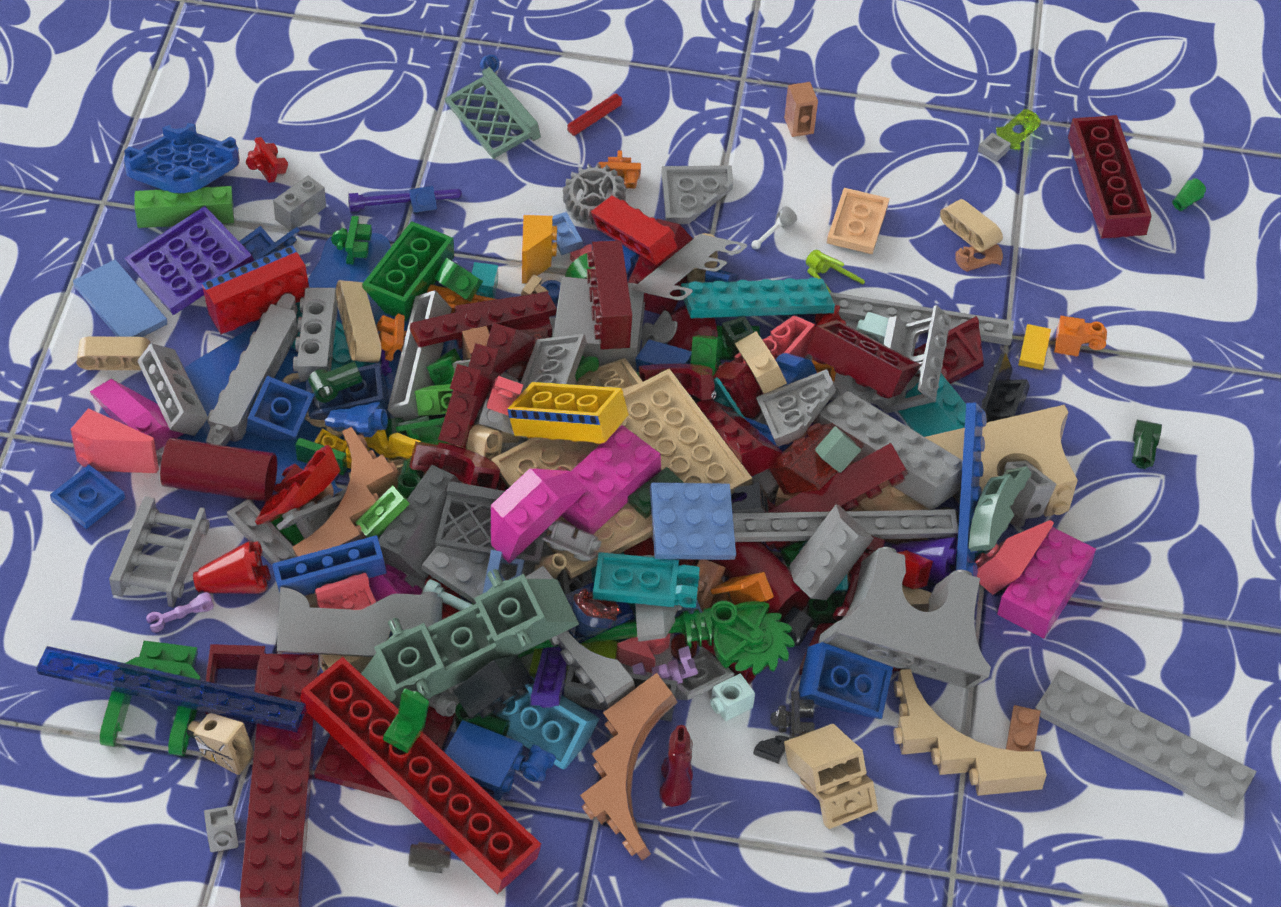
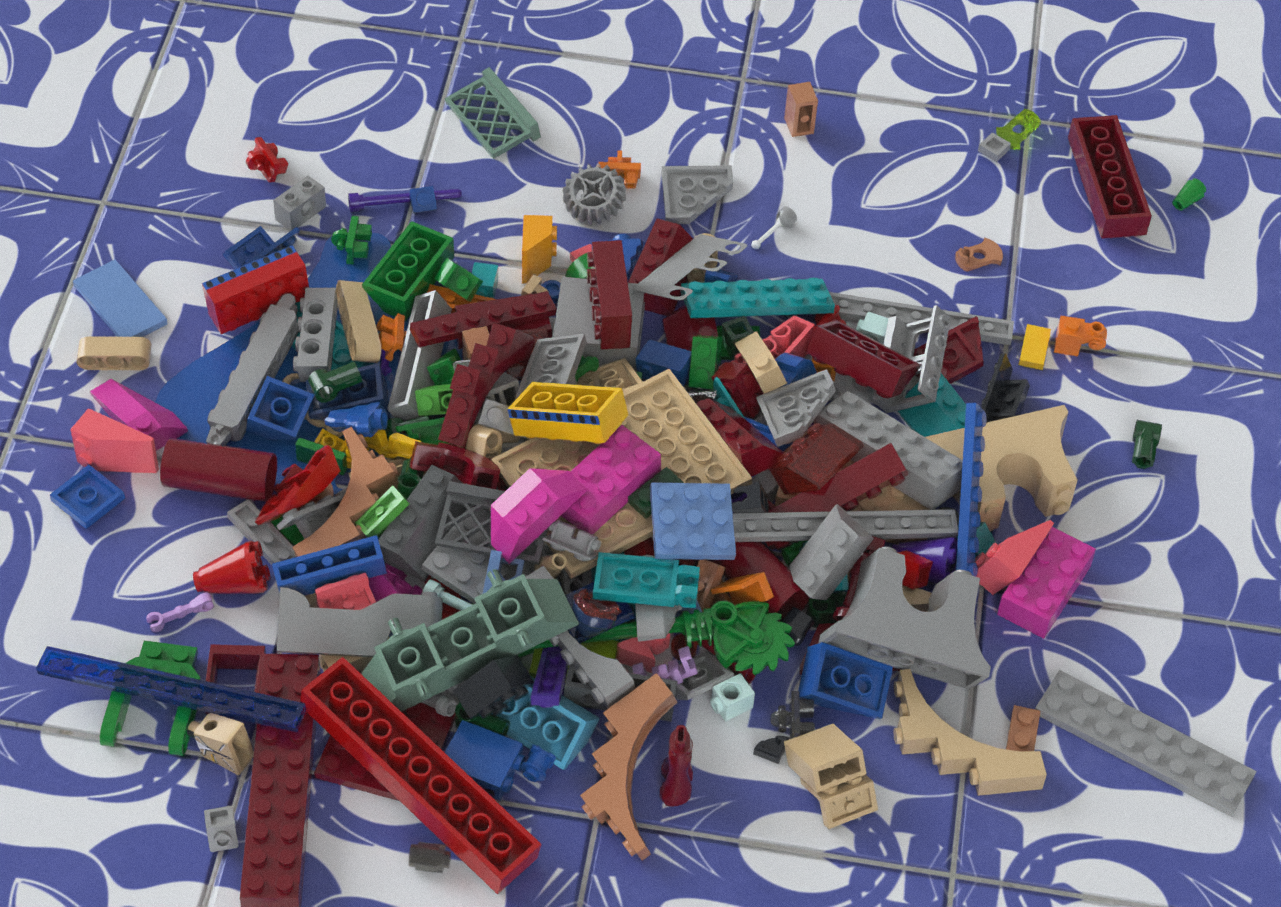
light grey fence [109,496,210,607] -> none
blue tile [123,123,240,193] -> none
dark purple plate [124,206,255,315] -> none
bright green brick [135,186,234,228] -> none
light grey brick [138,343,208,436] -> none
green bracket [383,688,429,753] -> none
blue hinge [480,55,500,72] -> none
coral slope [486,376,523,416] -> none
medium blue plate [552,212,584,255] -> none
red axle [567,93,622,136] -> none
red brick [591,195,677,265] -> none
dark red arch [639,364,714,400] -> none
light grey plate [641,310,677,348] -> none
lime plant [806,249,865,292] -> none
sand green panel [815,426,861,473] -> none
light nougat plate [827,188,890,254] -> none
tan beam [940,199,1003,252] -> none
sand green slope [969,466,1032,552] -> none
light grey torso [1004,460,1056,526] -> none

